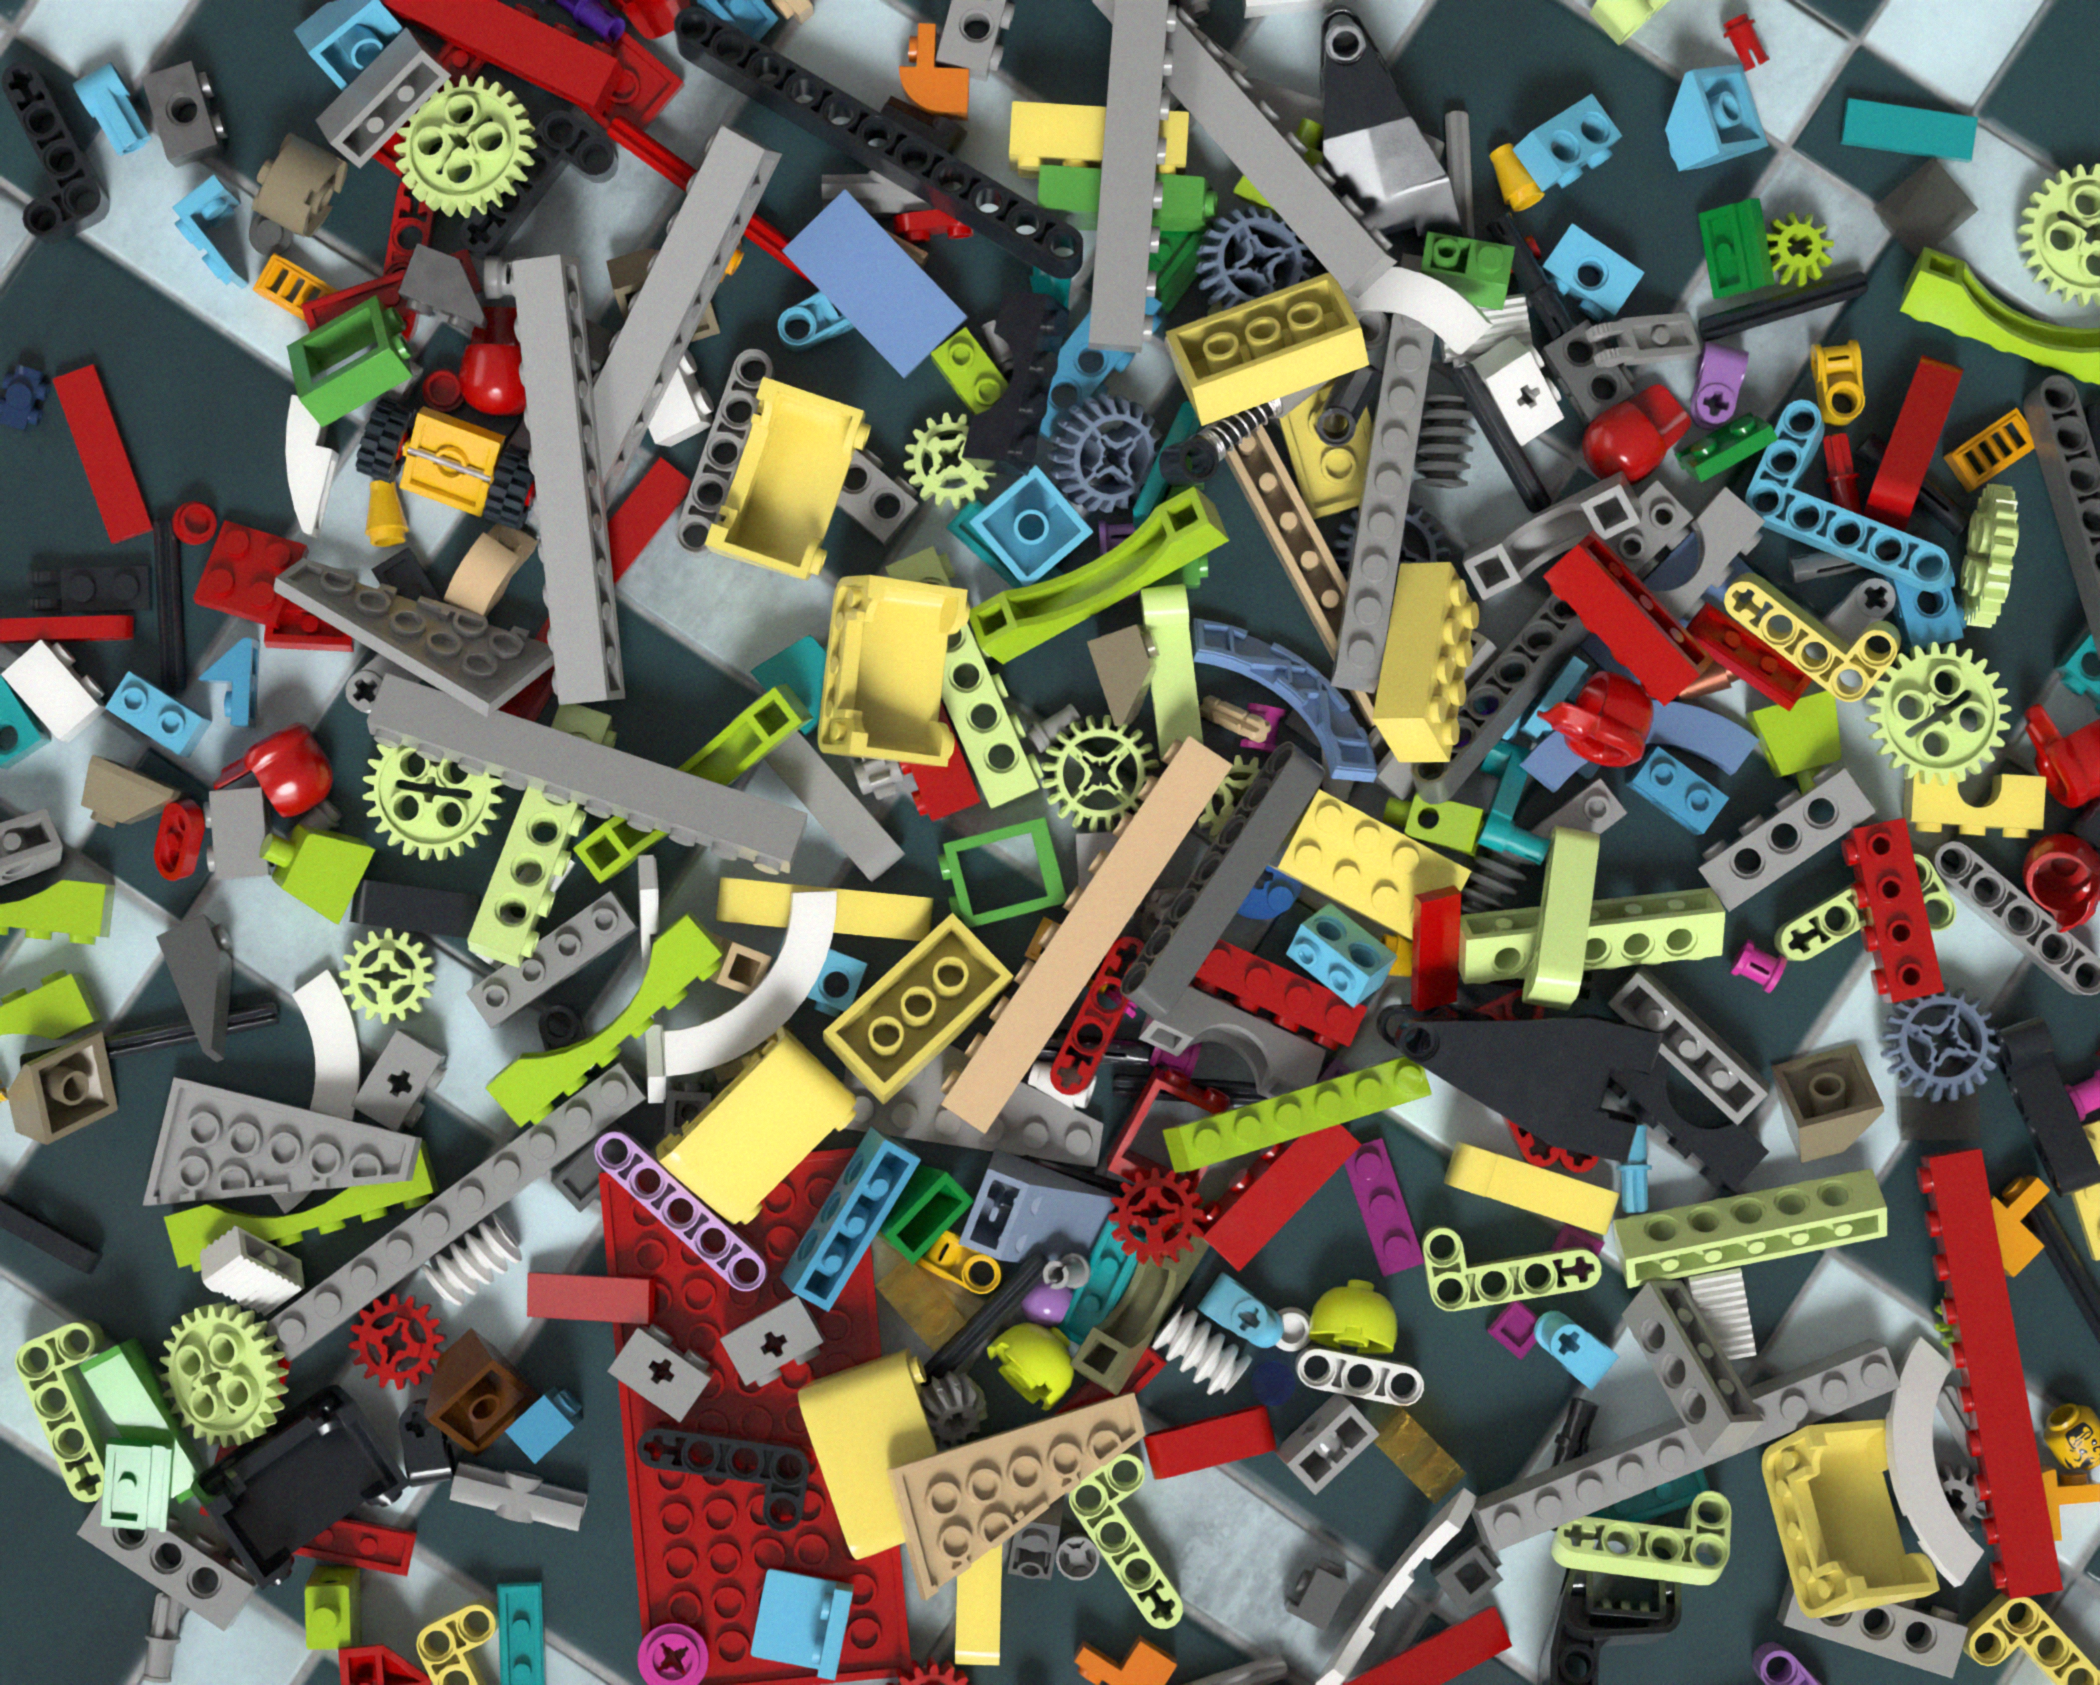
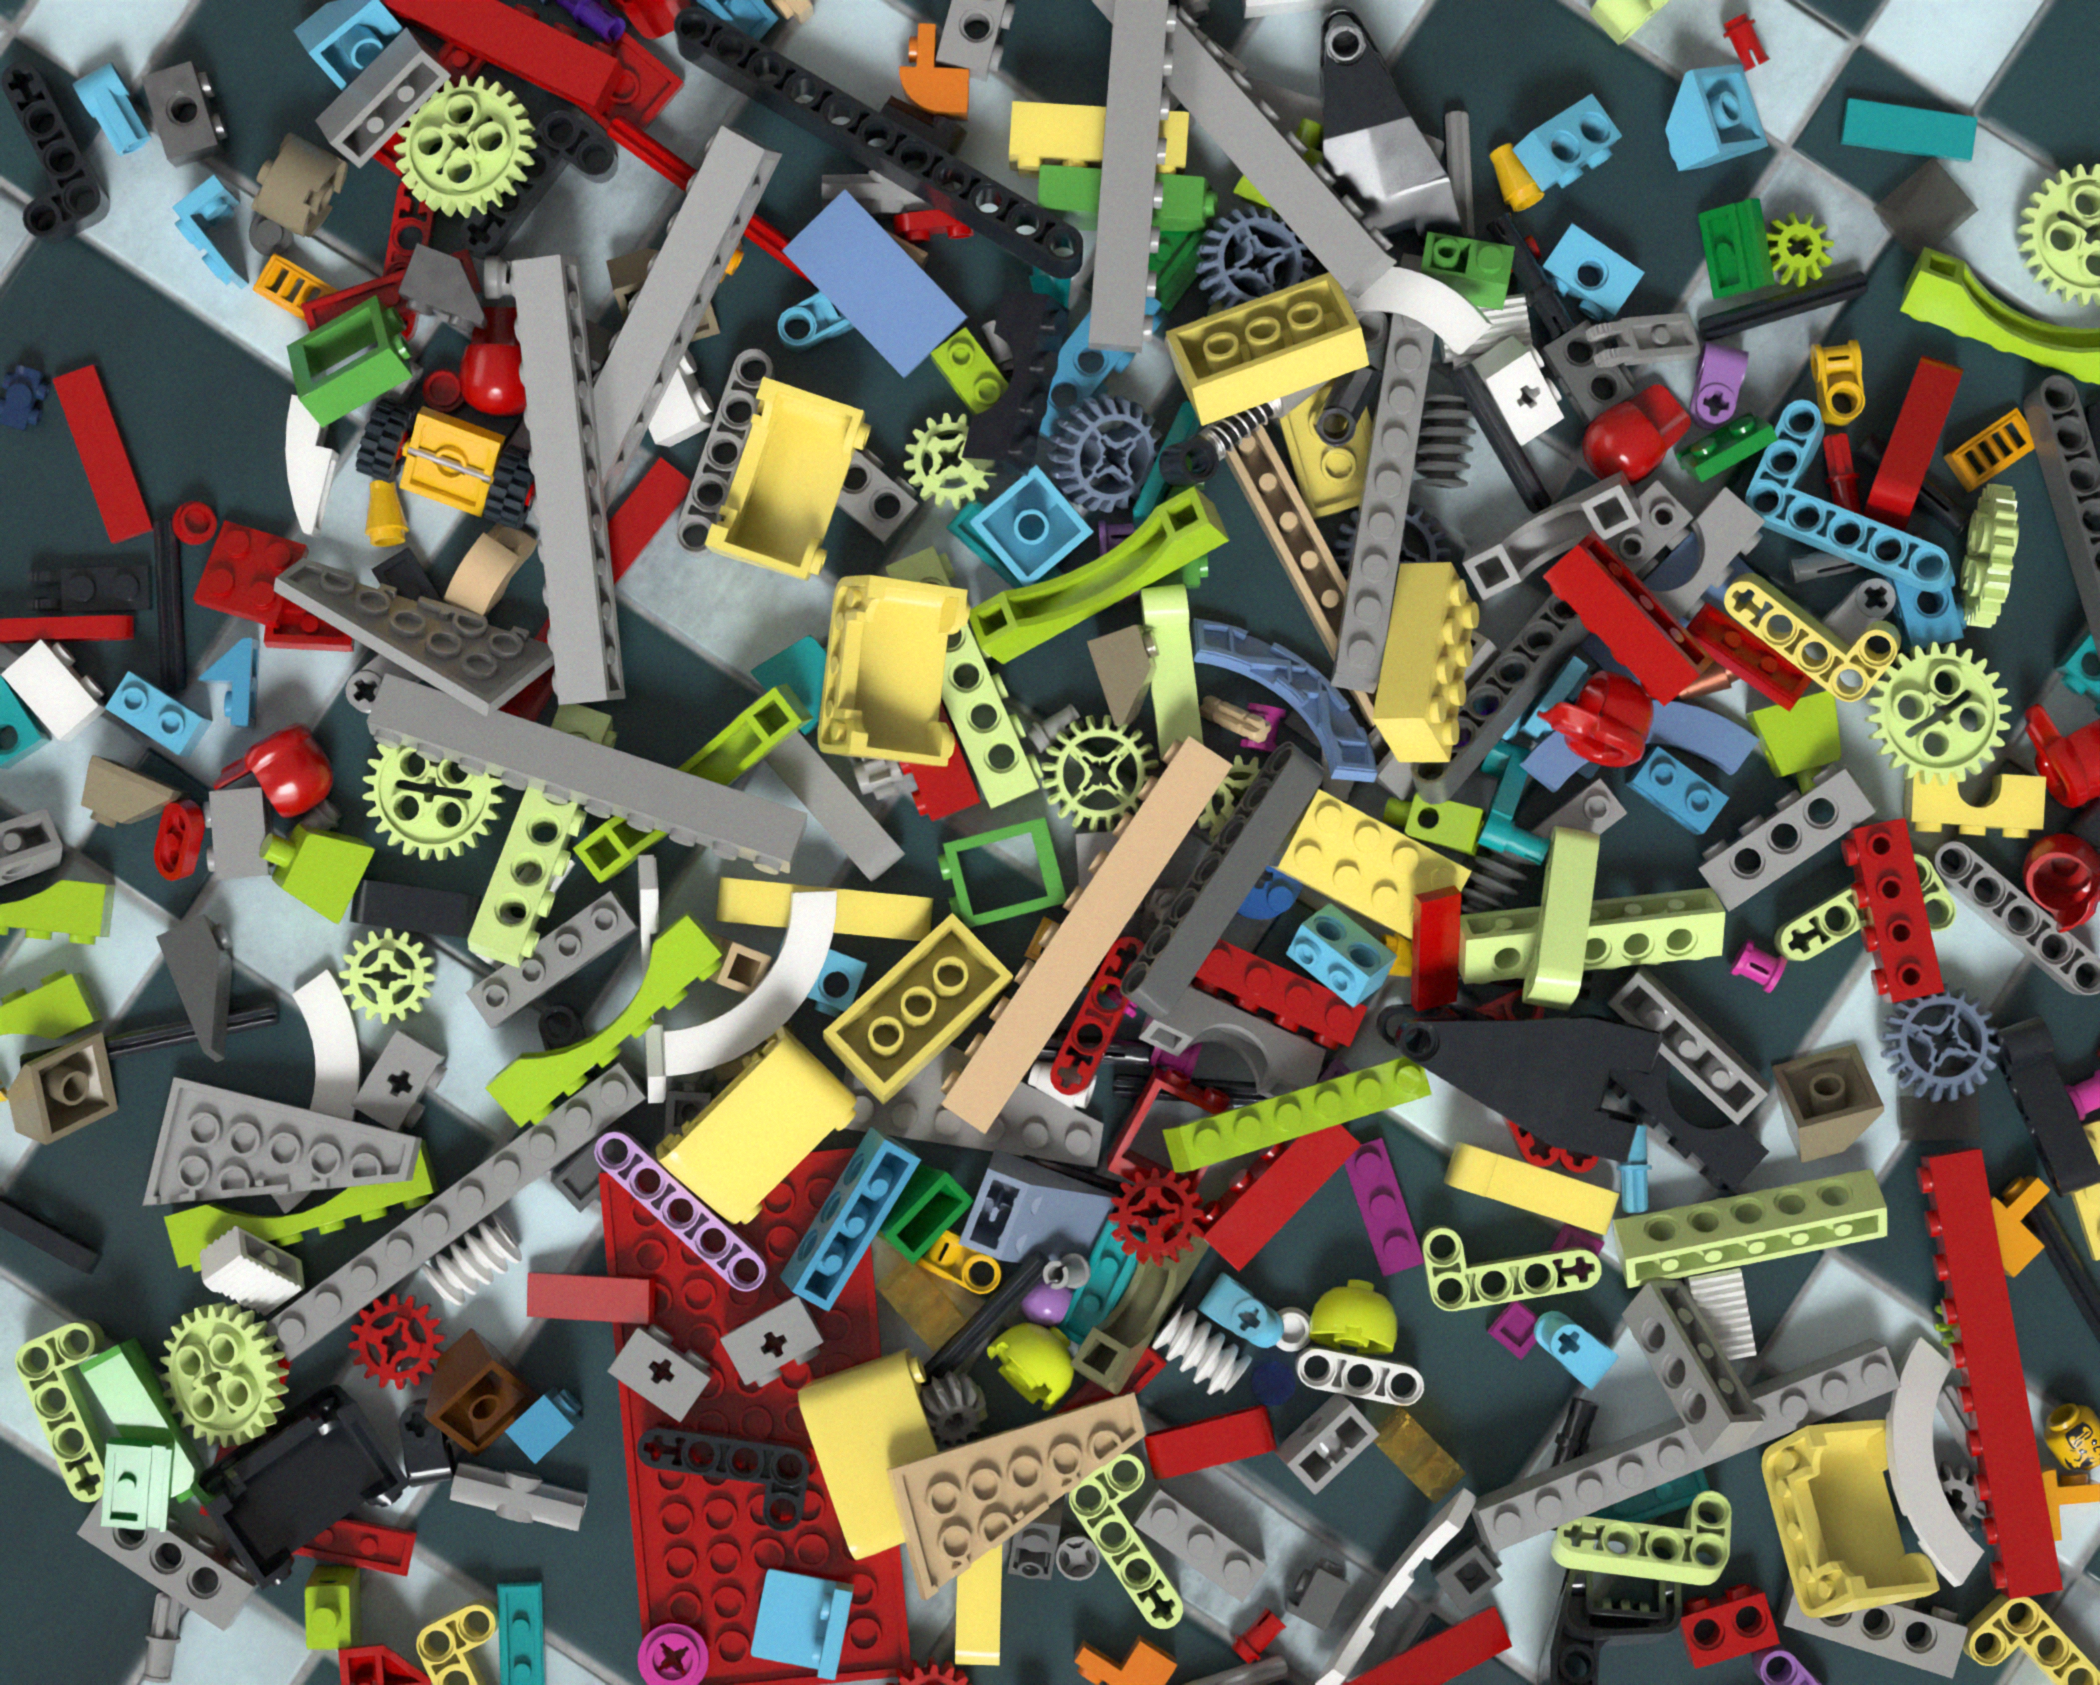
none -> light grey brick [1133,1483,1268,1603]
none -> red pin [1231,1607,1286,1665]
none -> red brick [1678,1583,1780,1669]

